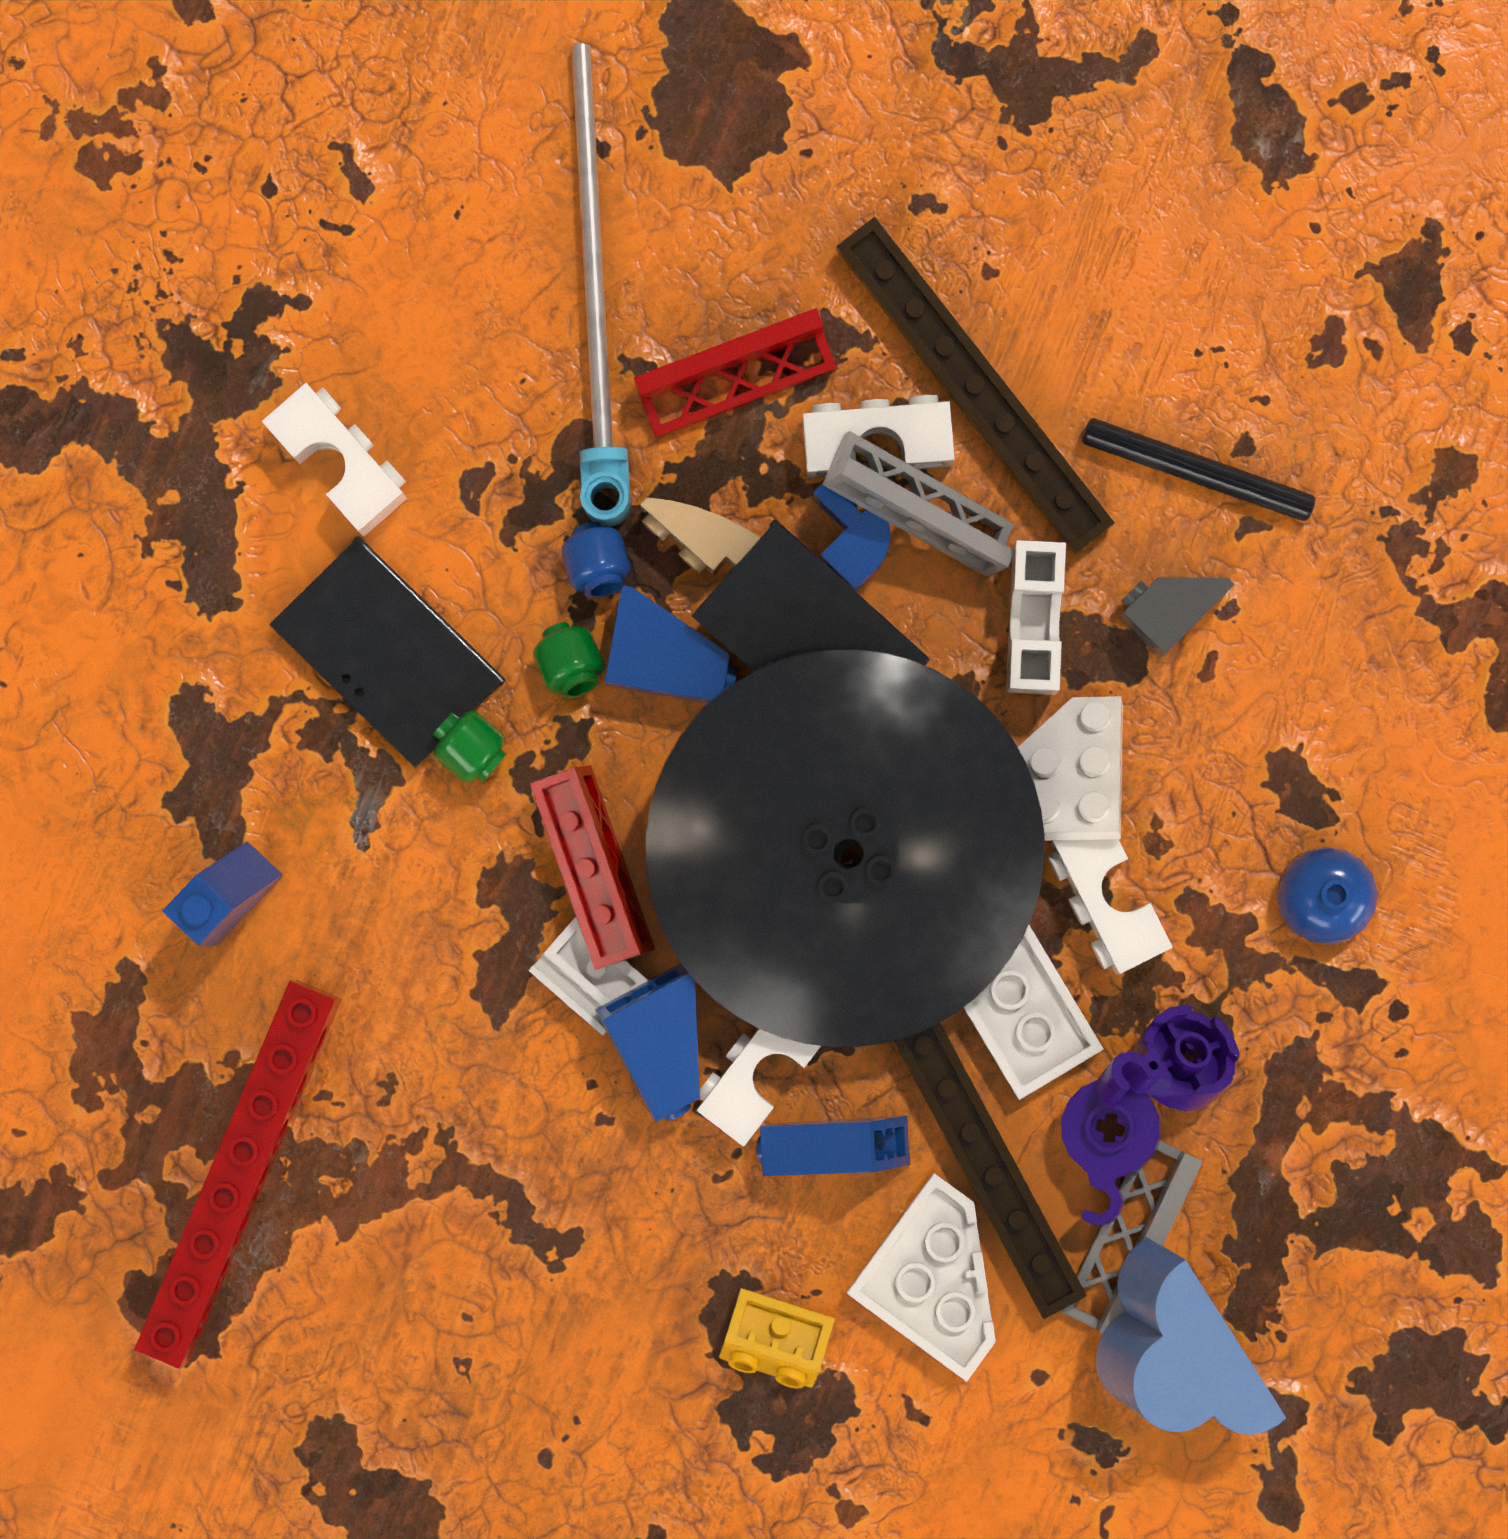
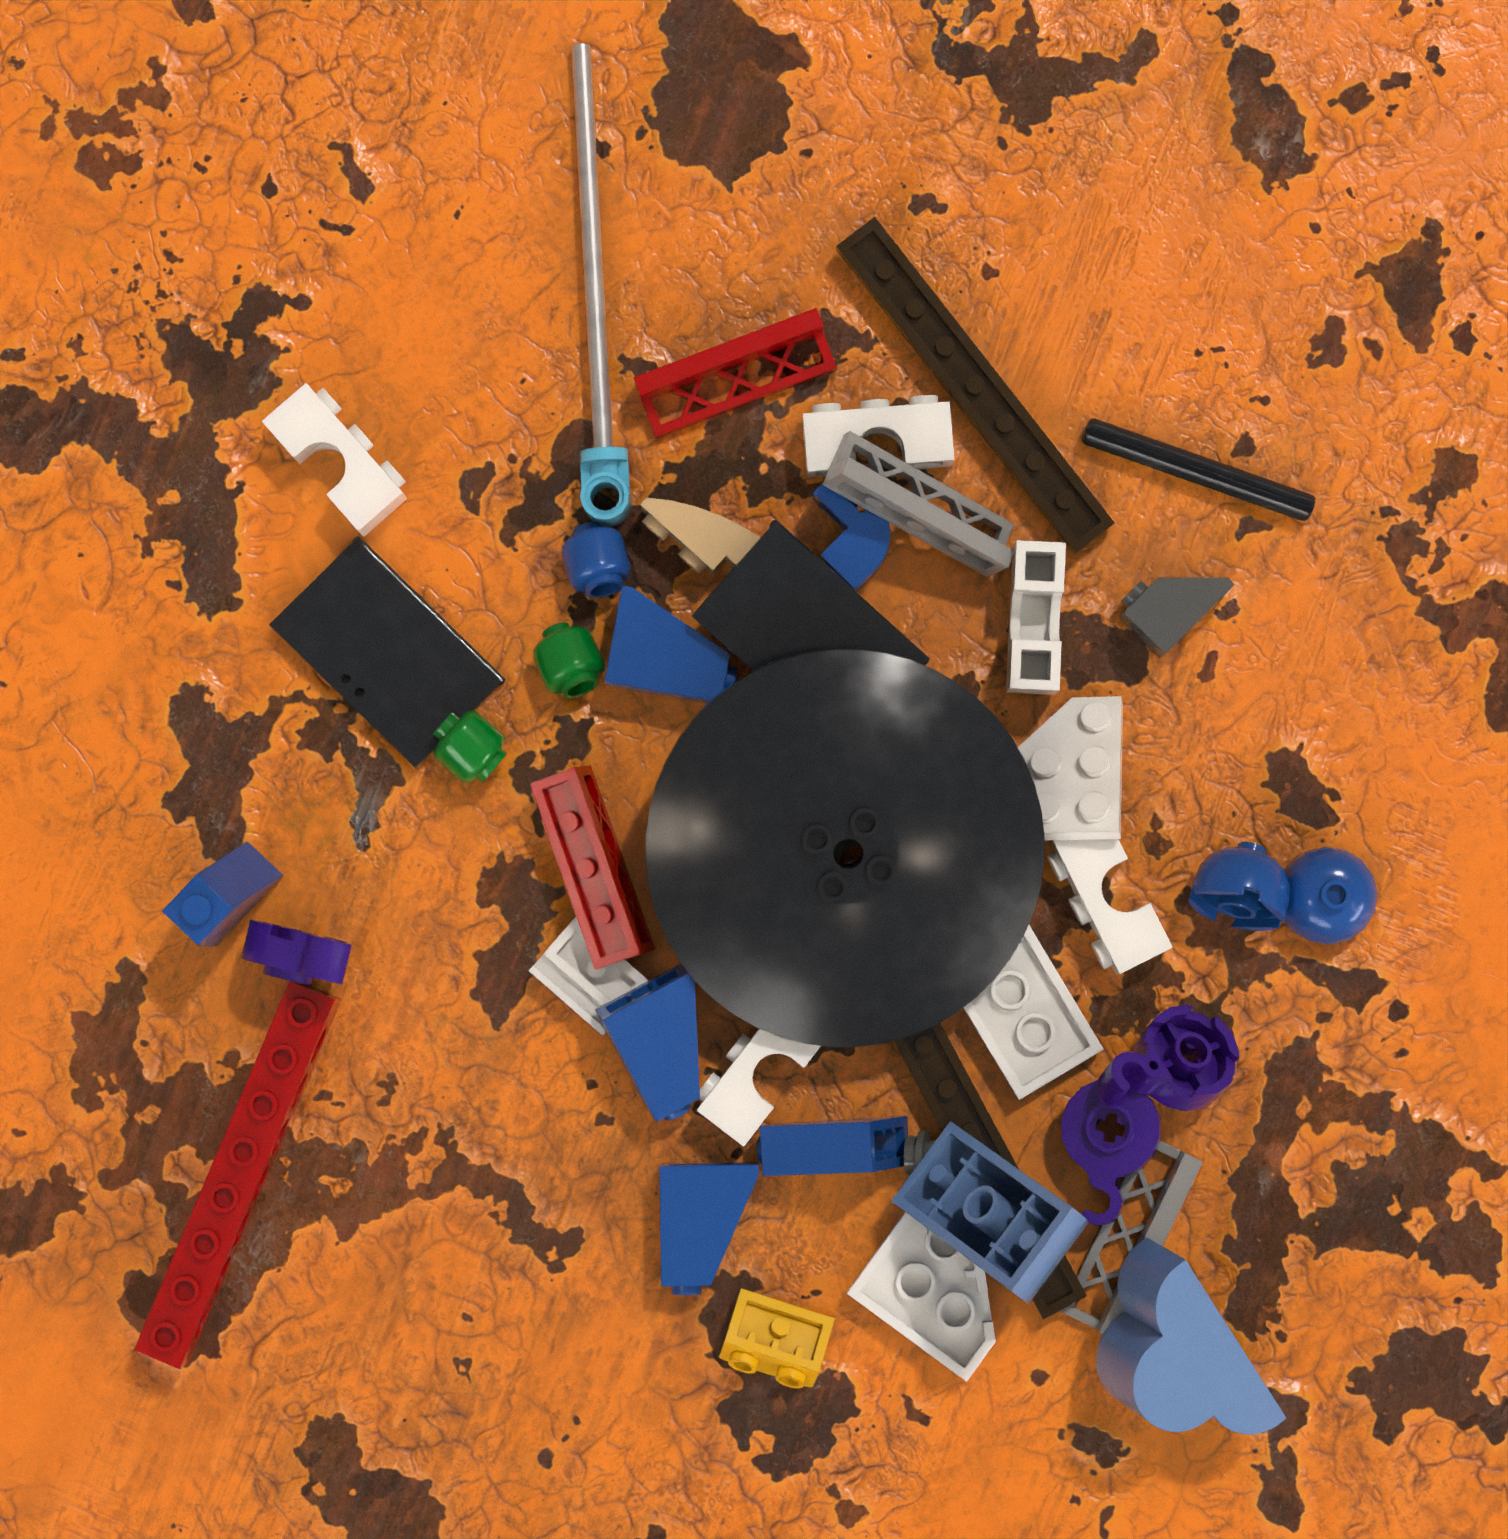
none -> dark purple piece [241,920,352,985]
none -> blue slope [659,1162,759,1295]
none -> medium blue brick [891,1121,1088,1304]
none -> dark grey plate [904,1131,935,1175]
none -> blue cylinder [1189,842,1291,931]

